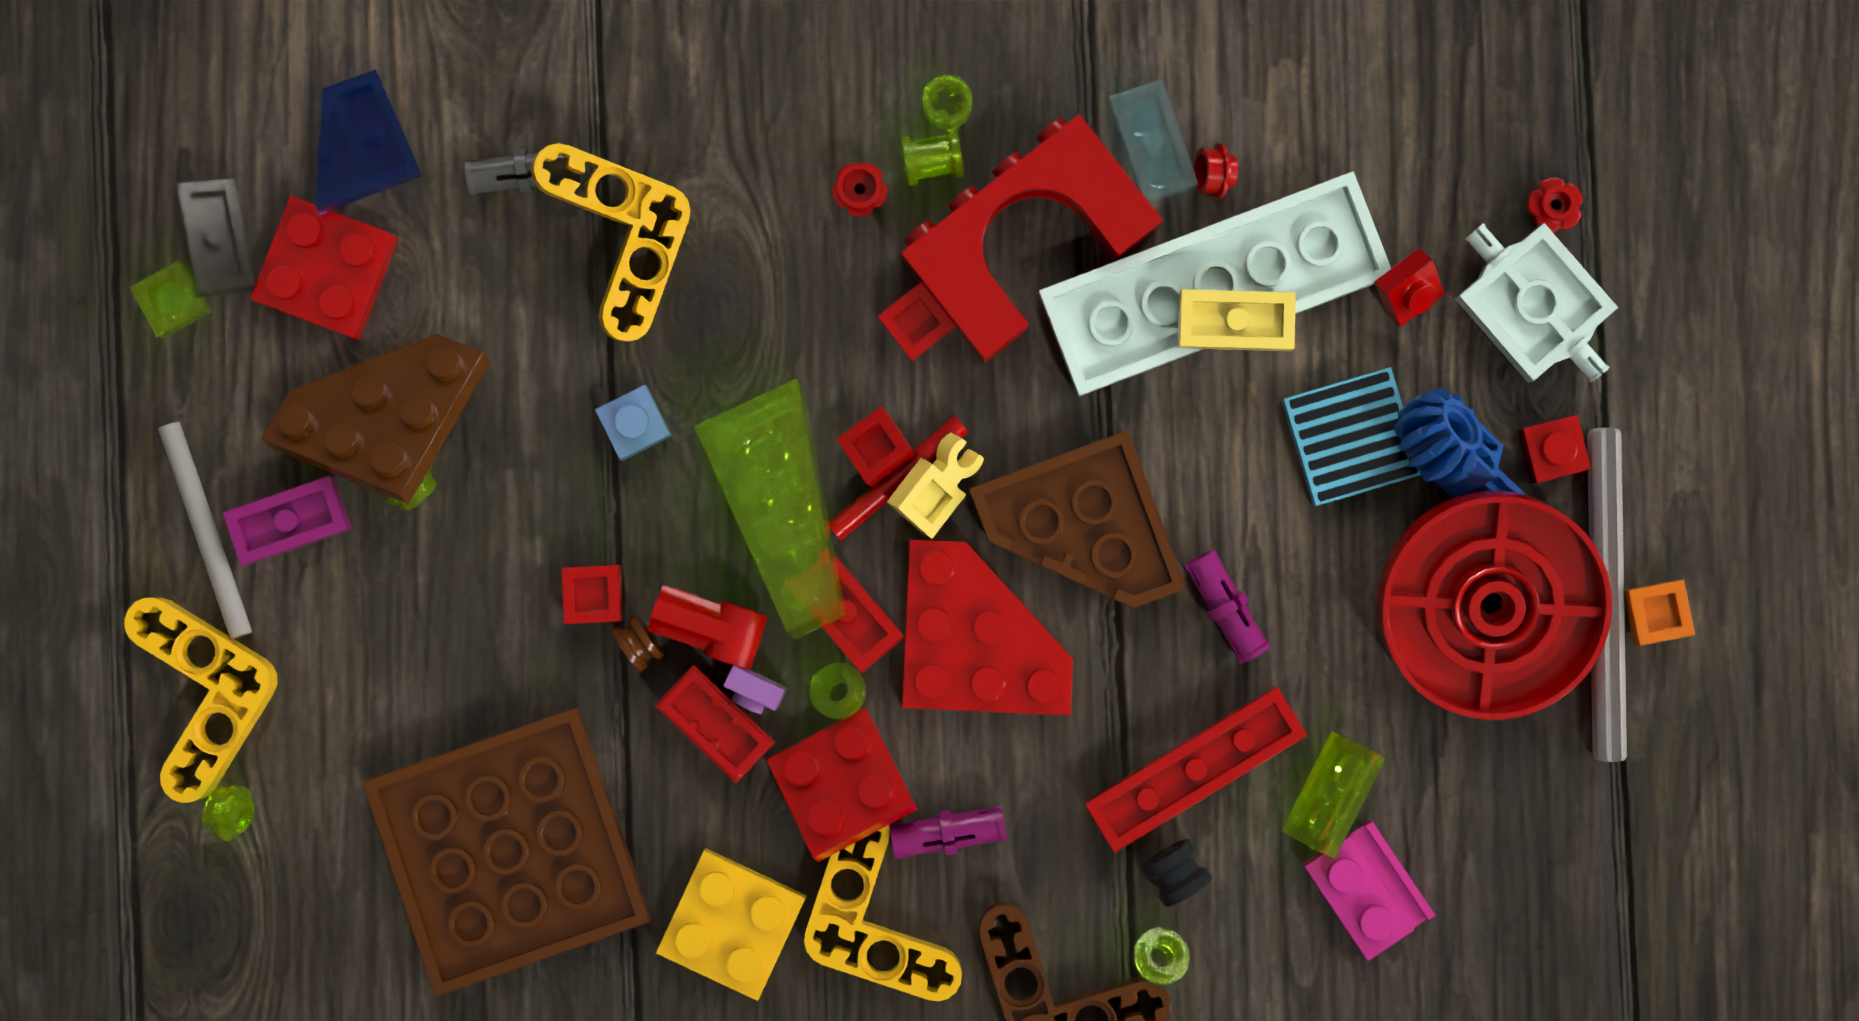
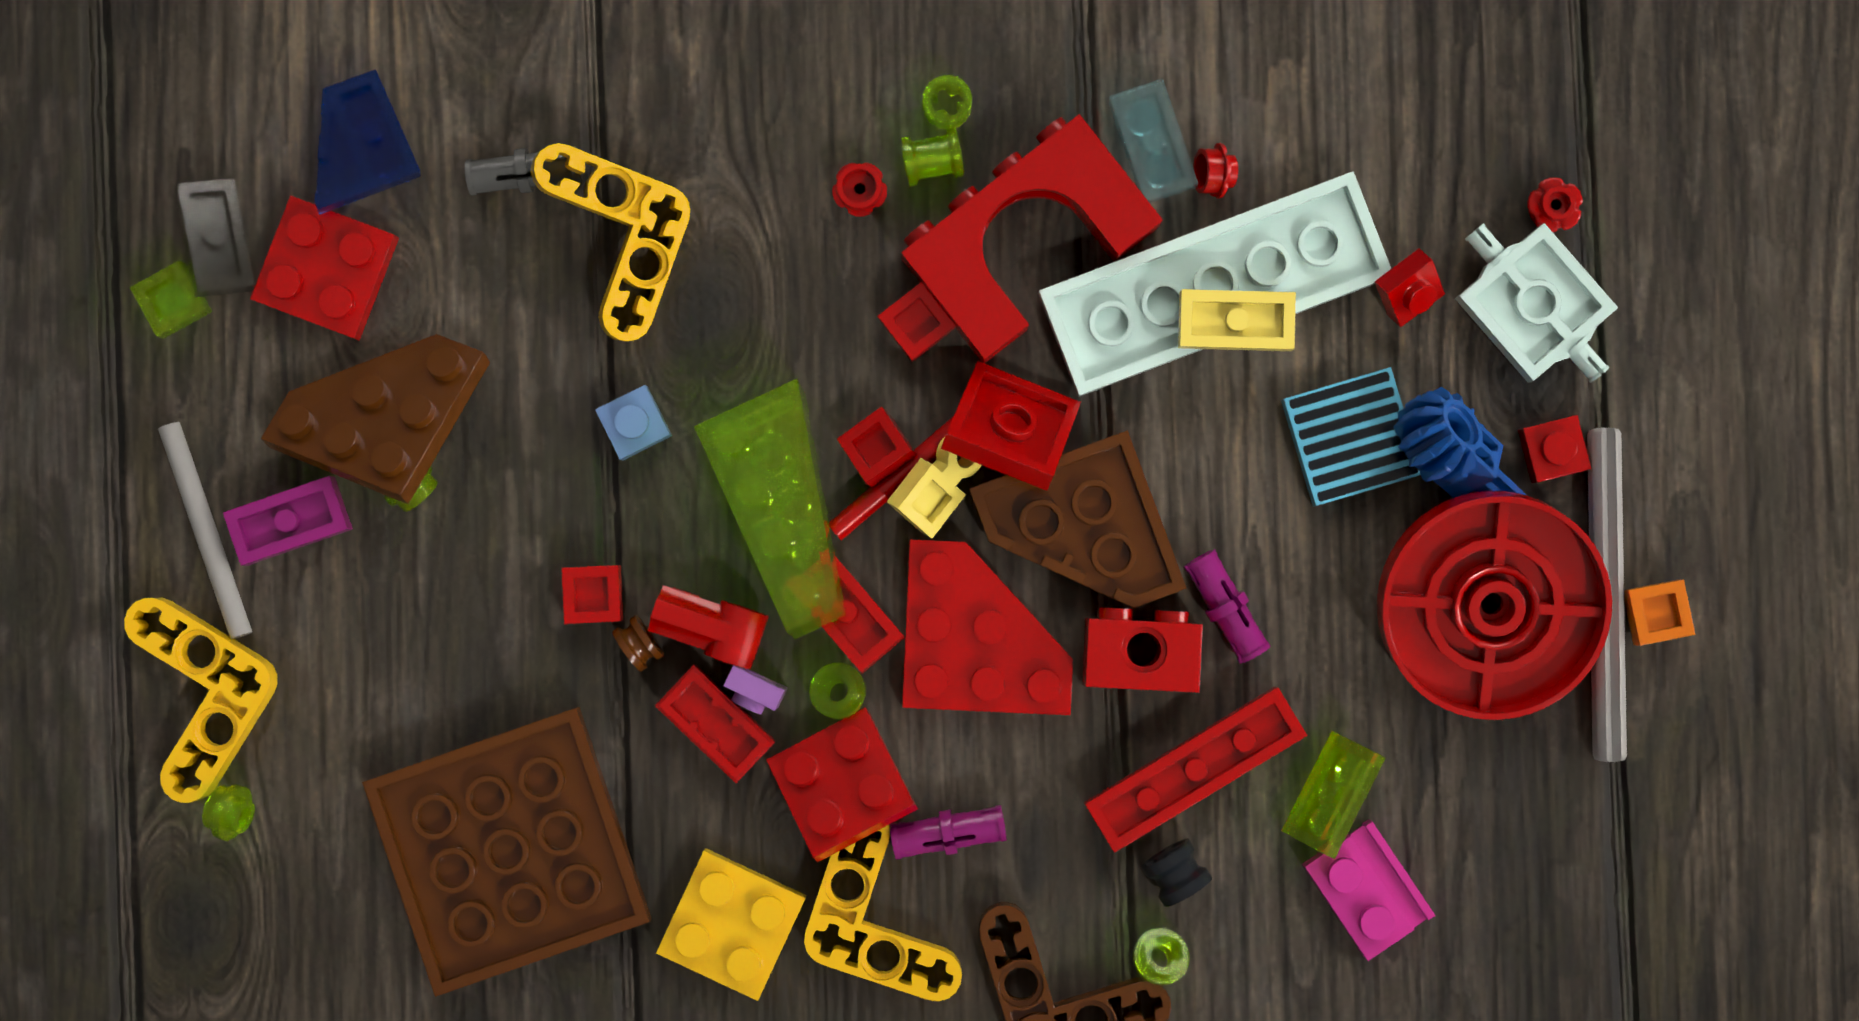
none -> red plate [941,361,1081,491]
none -> red brick [1082,607,1203,693]

